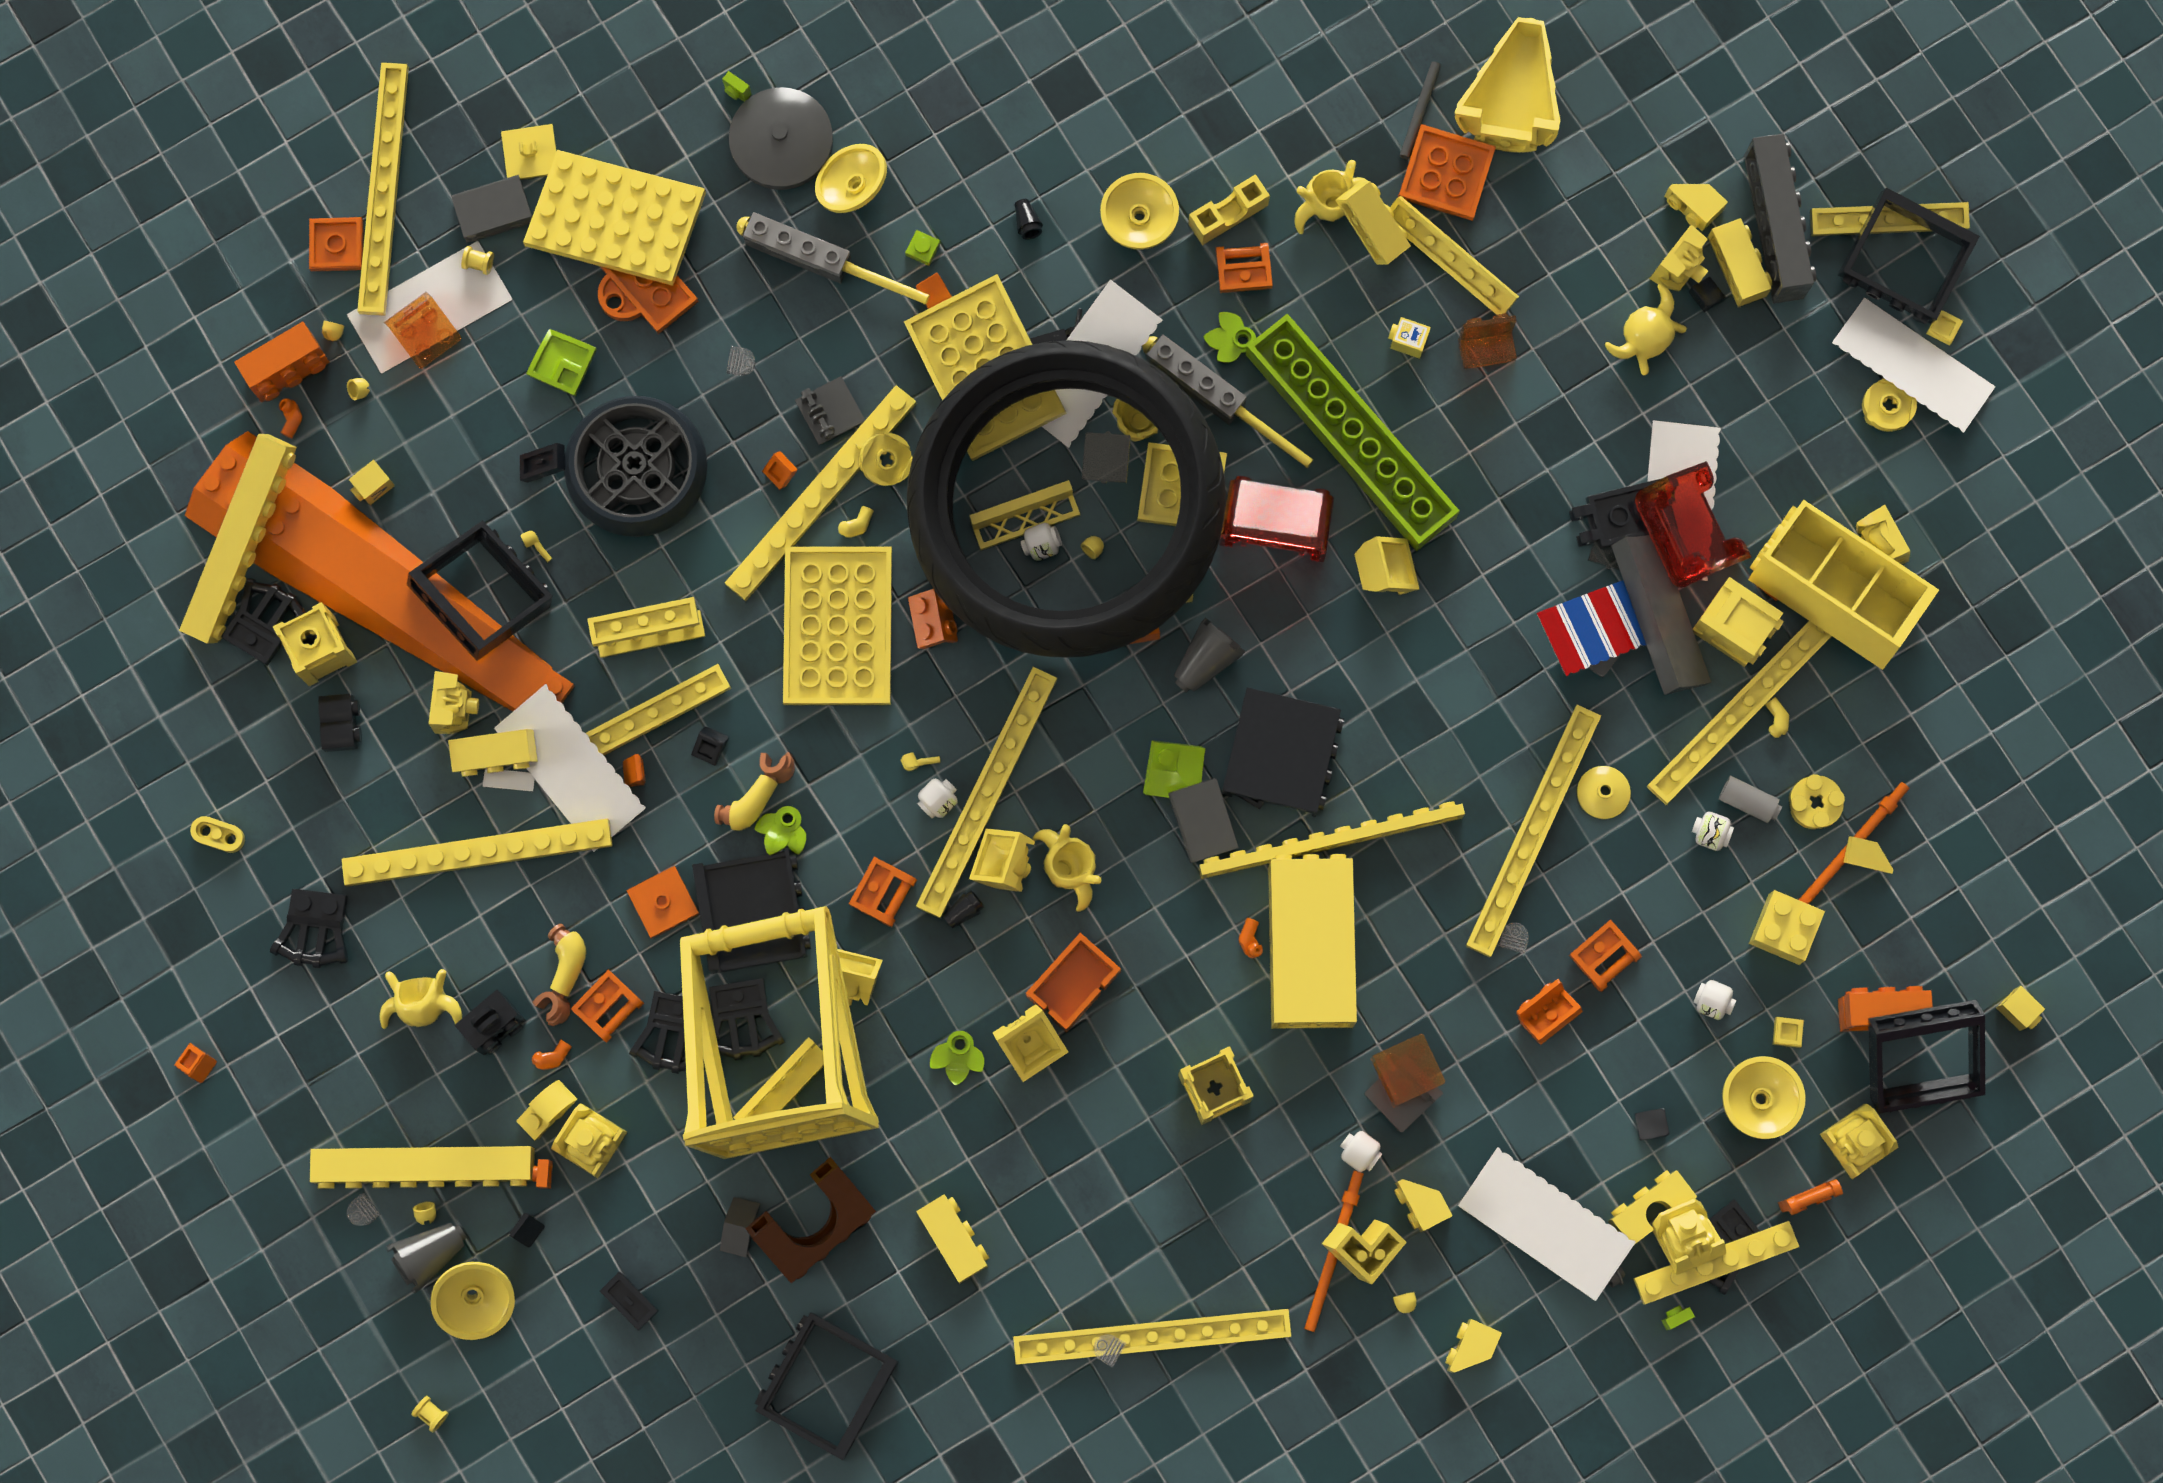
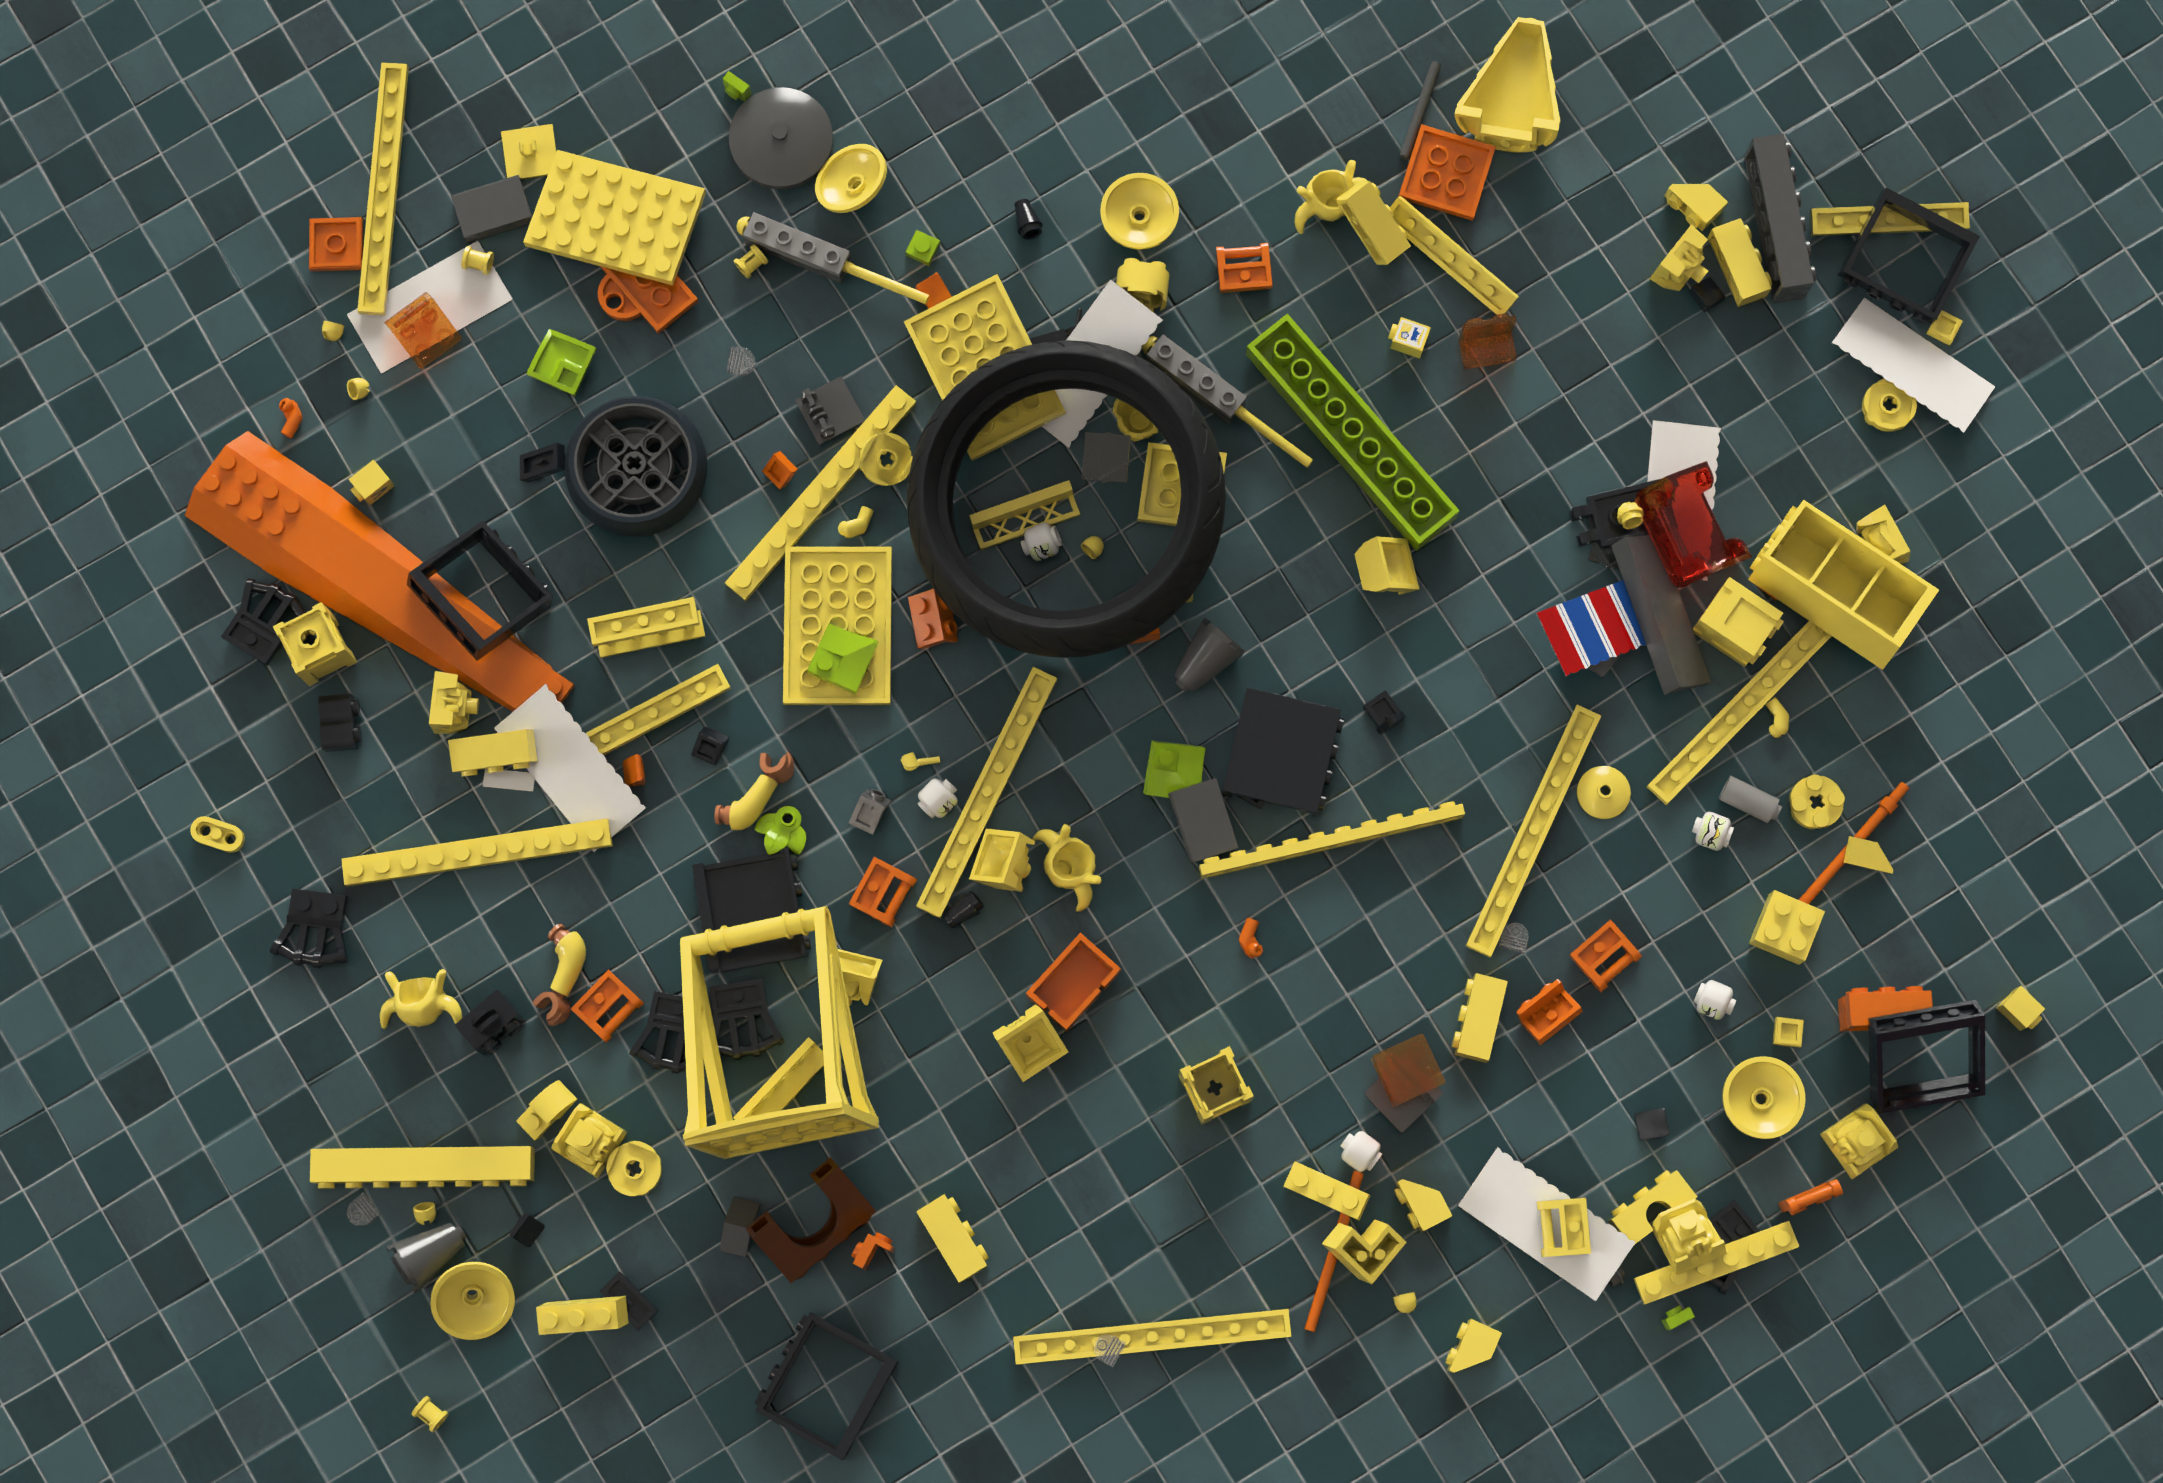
orange slope [174,1043,217,1083] -> none
light yellow brick [179,434,297,644] -> none
orange piece [234,322,330,403] -> none
light yellow hand [521,531,553,563] -> none
orange arm [532,1040,572,1070] -> none
orange plate [532,1159,553,1189] -> none
orange plate [626,866,699,939] -> none
lime plate [930,1031,984,1086] -> none
light yellow arch [1188,174,1270,245] -> none
lime plate [1204,312,1256,363] -> none
clear red windscreen [1219,476,1334,562] -> none
light yellow container [1268,854,1357,1029] -> none
light yellow piece [1605,284,1687,375] -> none
none -> light yellow brick [536,1296,629,1335]
none -> light yellow plate [606,1141,662,1197]
none -> light yellow bush [733,244,768,279]
none -> lime plate [807,623,879,694]
none -> flat silver bracket [849,789,891,835]
none -> orange bracket [851,1232,895,1271]
none -> light yellow brick [1116,258,1170,313]
none -> light yellow plate [1284,1161,1370,1220]
none -> black tile [1363,690,1406,734]
none -> light yellow brick [1452,973,1508,1063]
none -> light yellow plate [1536,1198,1592,1257]
none -> light yellow plate [1617,502,1644,529]

